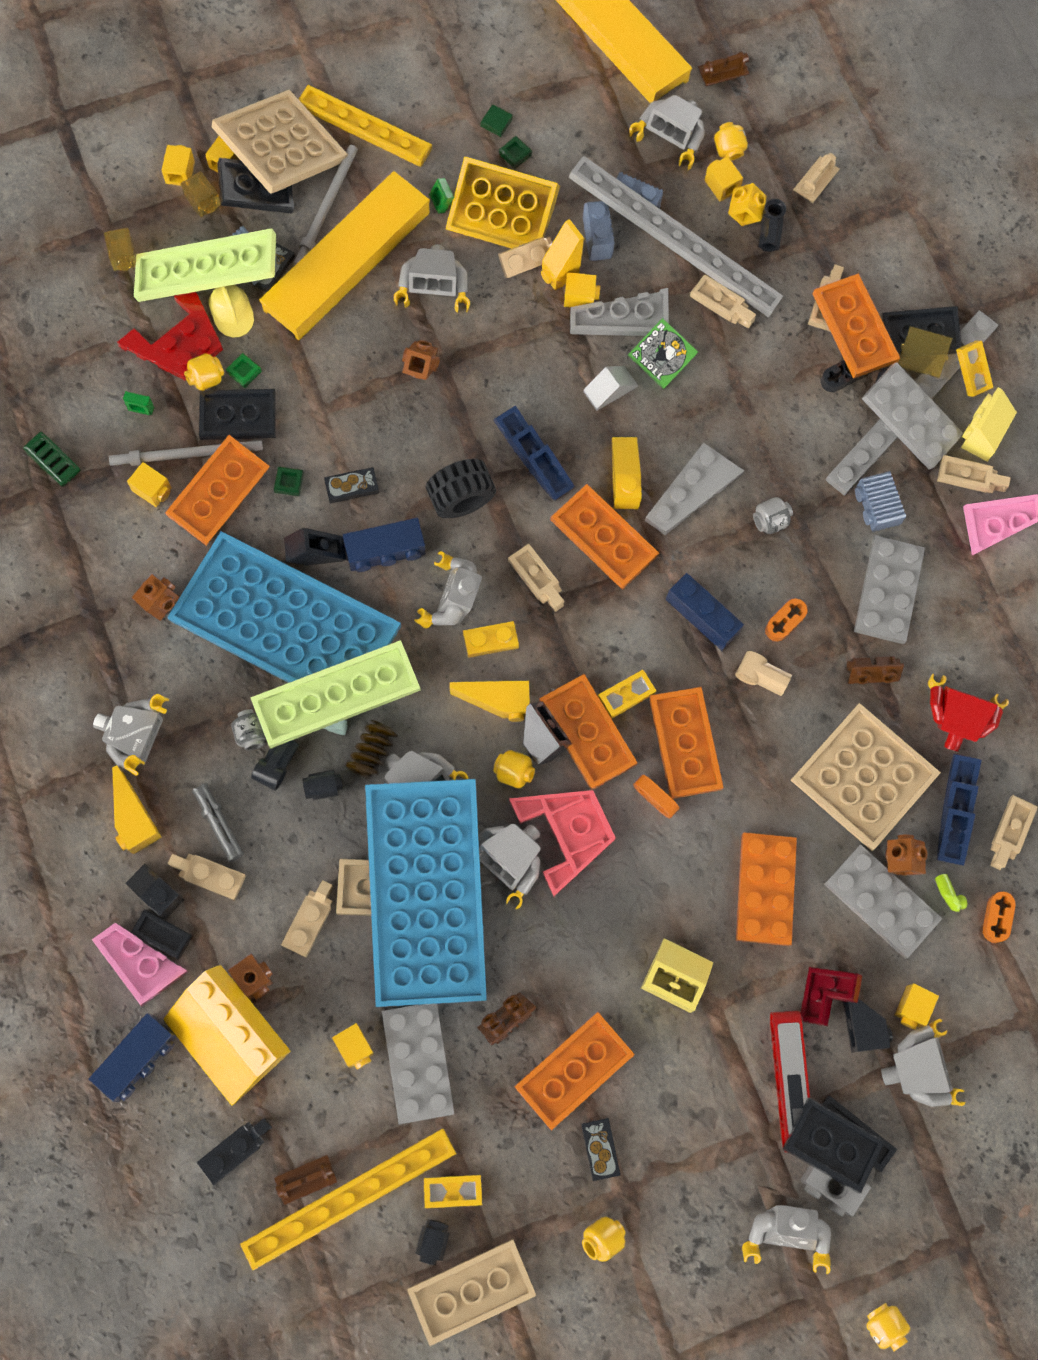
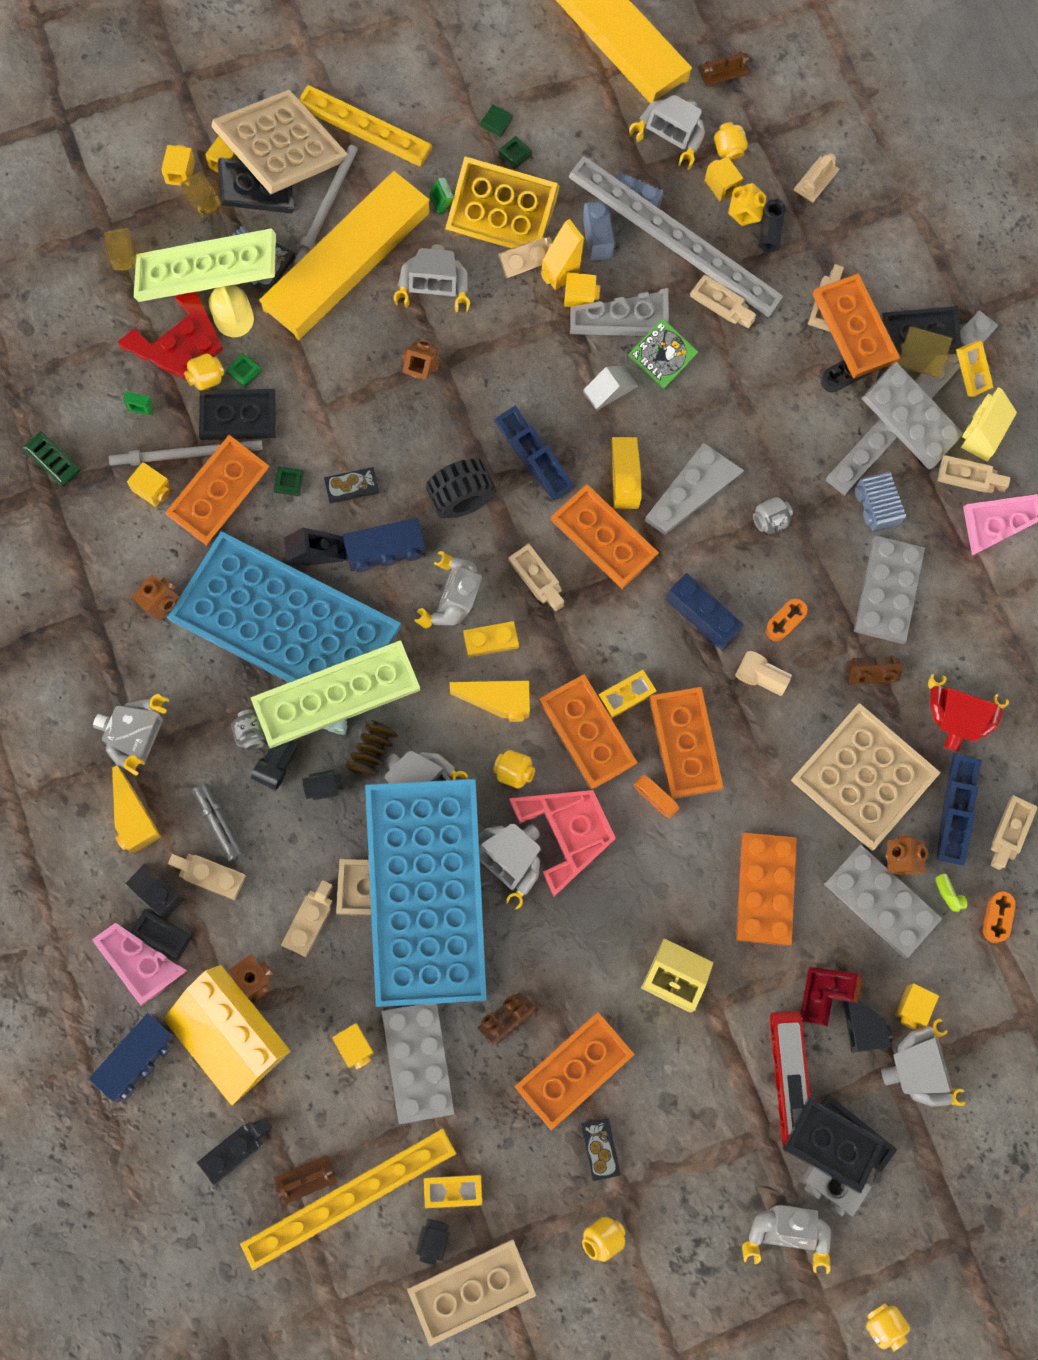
slope [523,701,572,765] -> none

